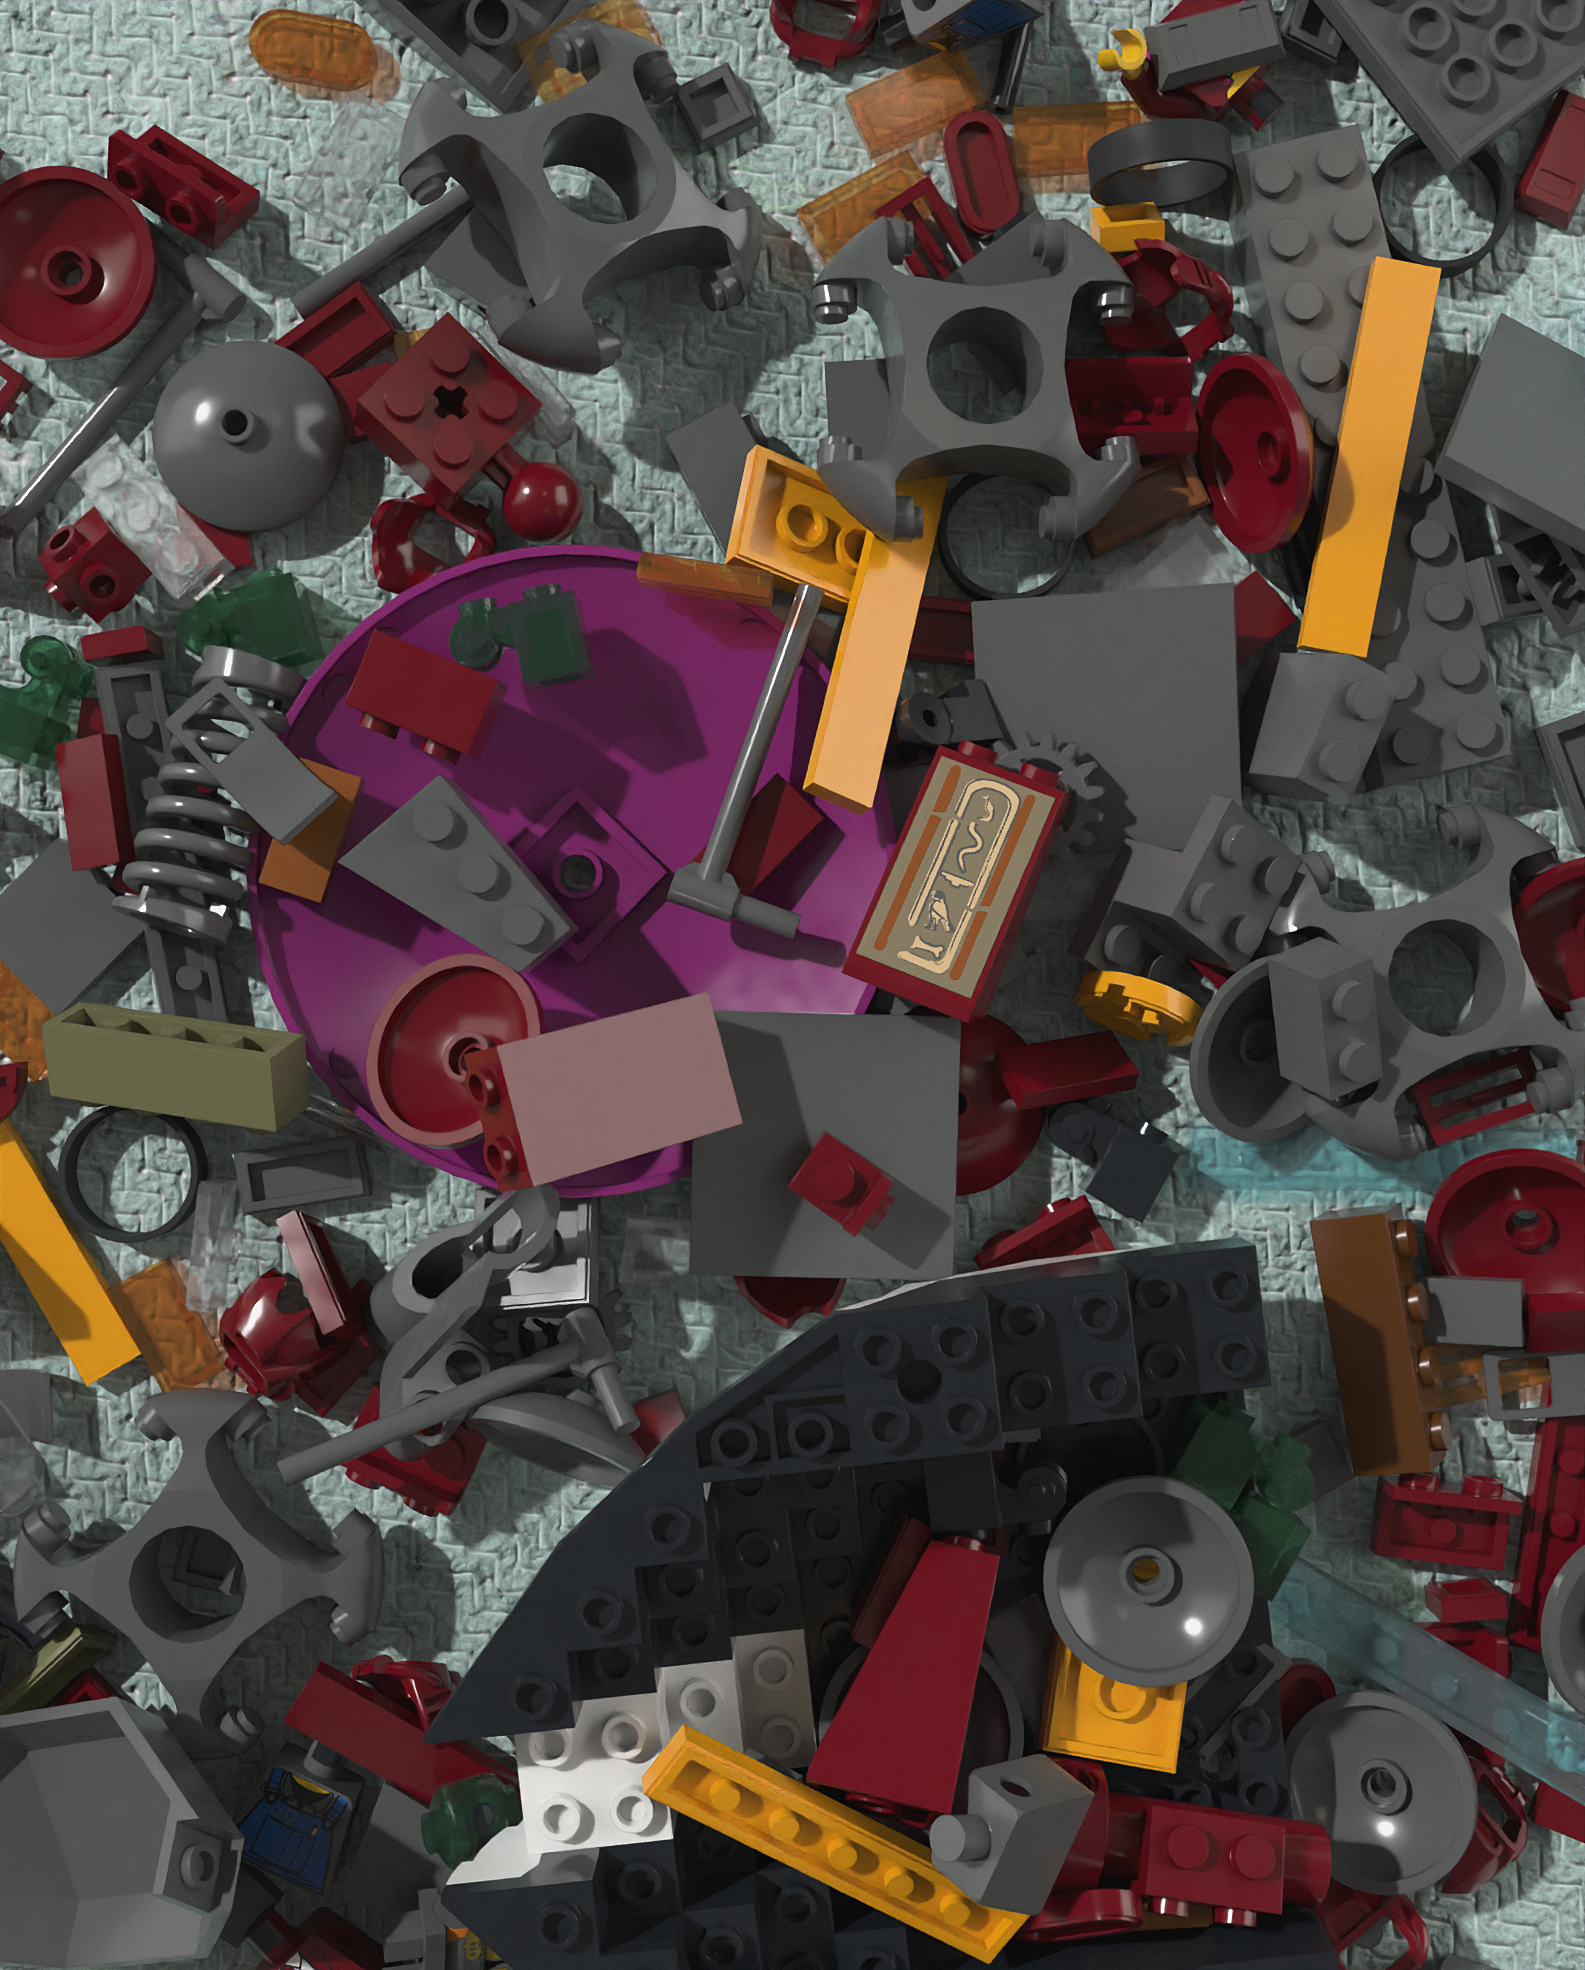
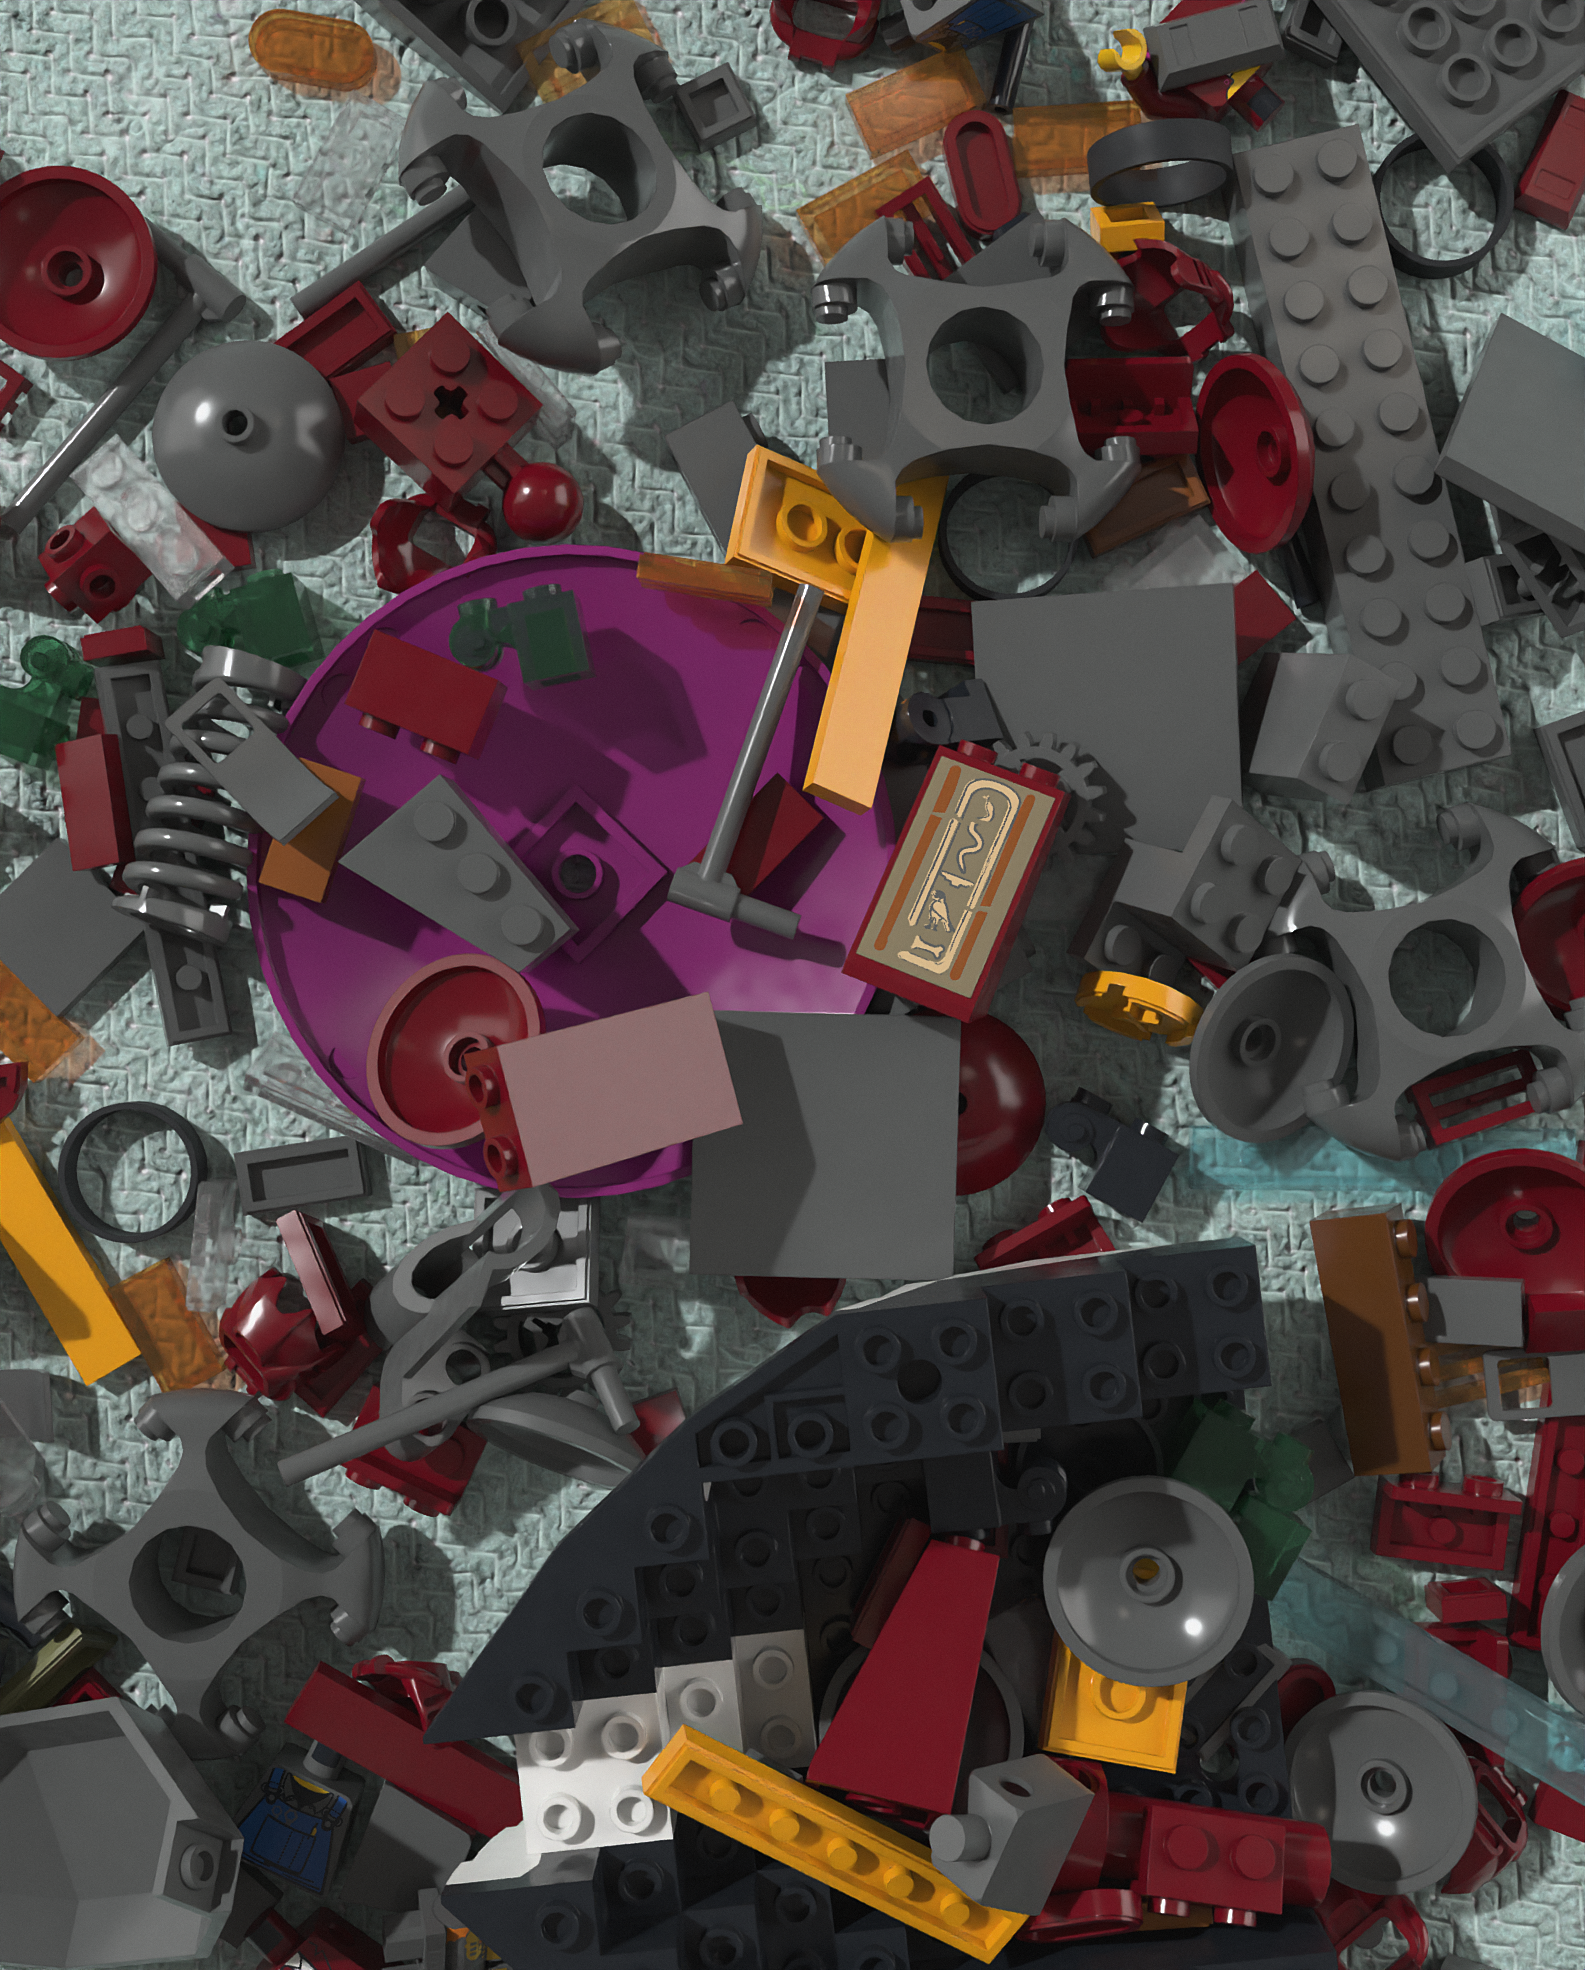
olive brick [42,1002,310,1135] -> none
dark red bracket [107,124,260,251] -> none
clear green head [420,1773,523,1871] -> none
dark red bracket [787,1130,895,1238] -> none
dark red tile [993,1030,1139,1110] -> none
dark grey brick [1267,937,1383,1100] -> none
light orange tile [1296,256,1441,660] -> none

